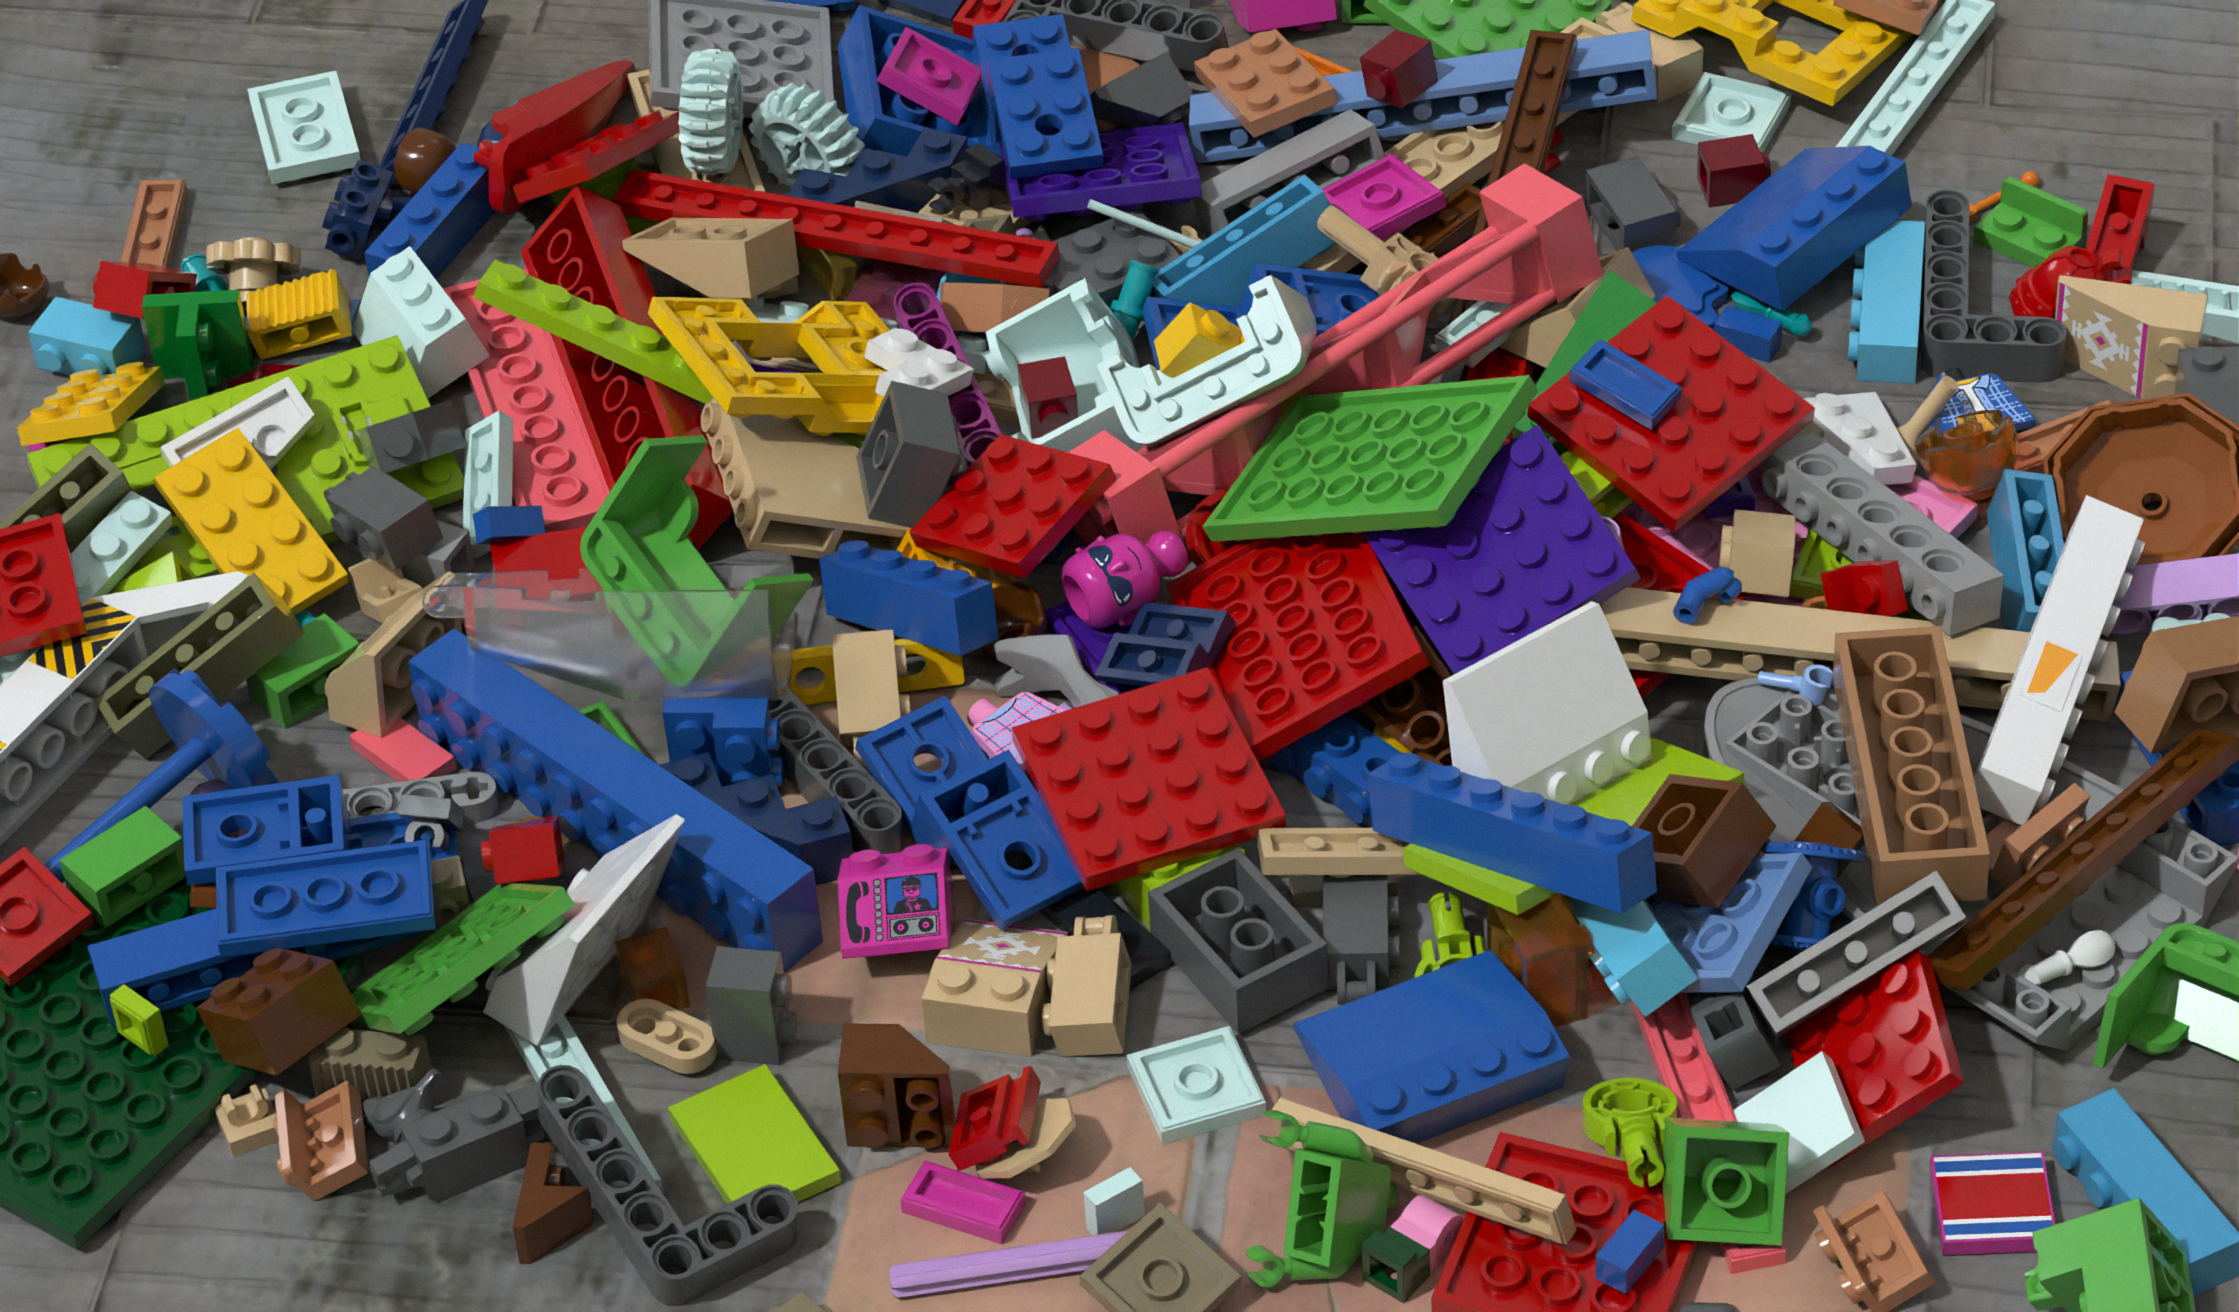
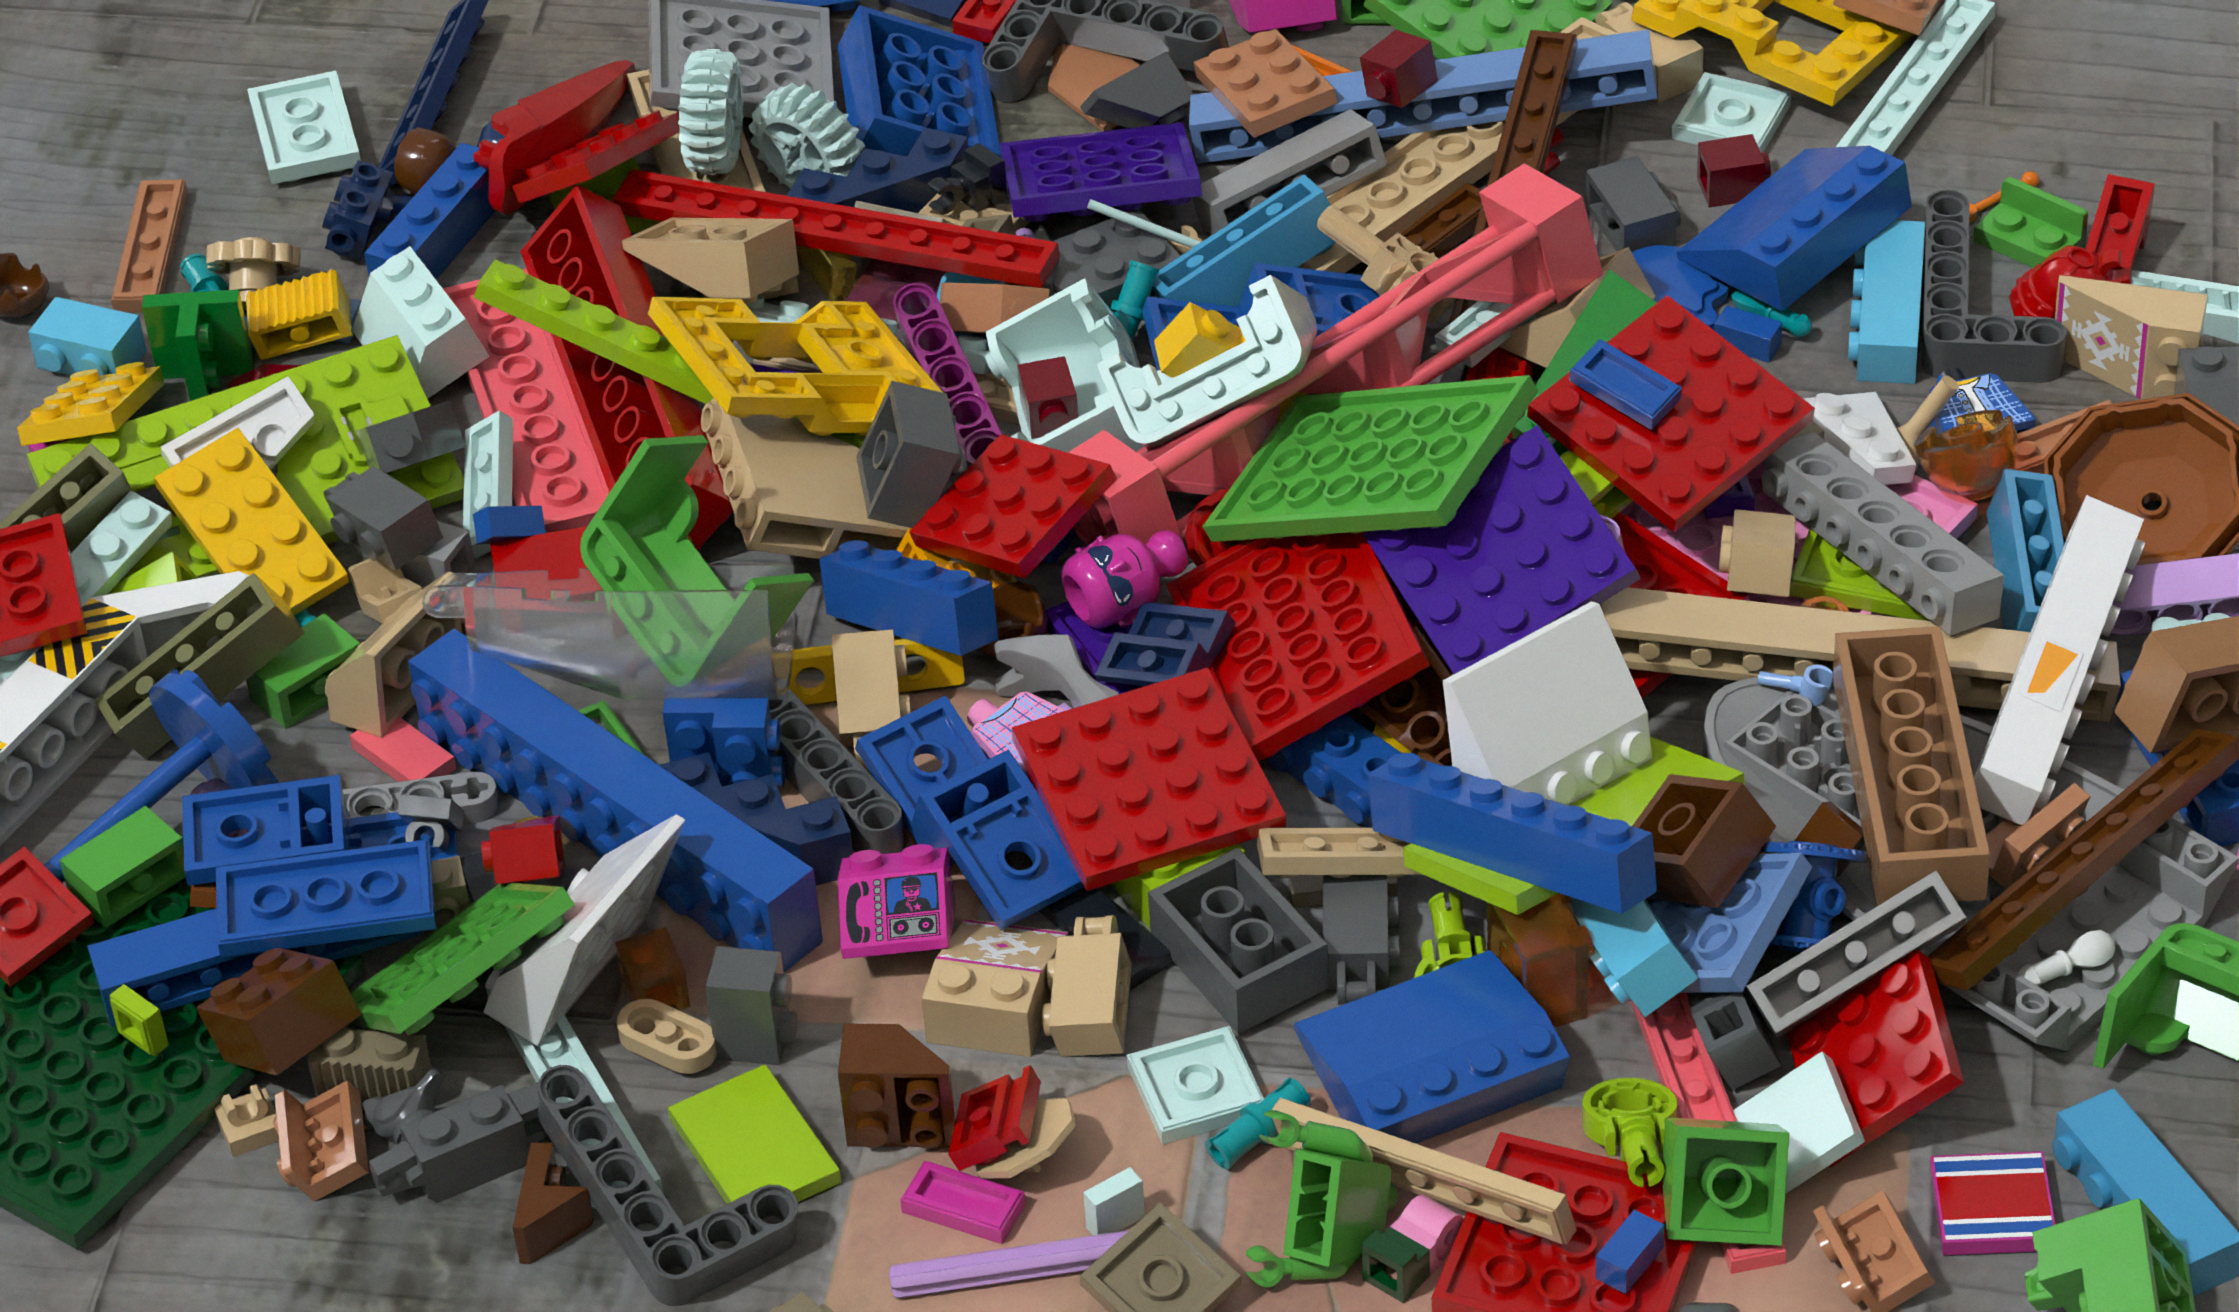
red brick [93,261,198,319] -> none
white plate [864,327,974,397] -> none
dark pink tile [876,27,982,125] -> none
blue bracket [973,14,1103,179] -> none
dark pink tile [1322,154,1446,240] -> none
blue arm [1673,567,1742,624] -> none
red bracket [1821,560,1908,616] -> none
none -> teal pin [1205,1077,1311,1170]

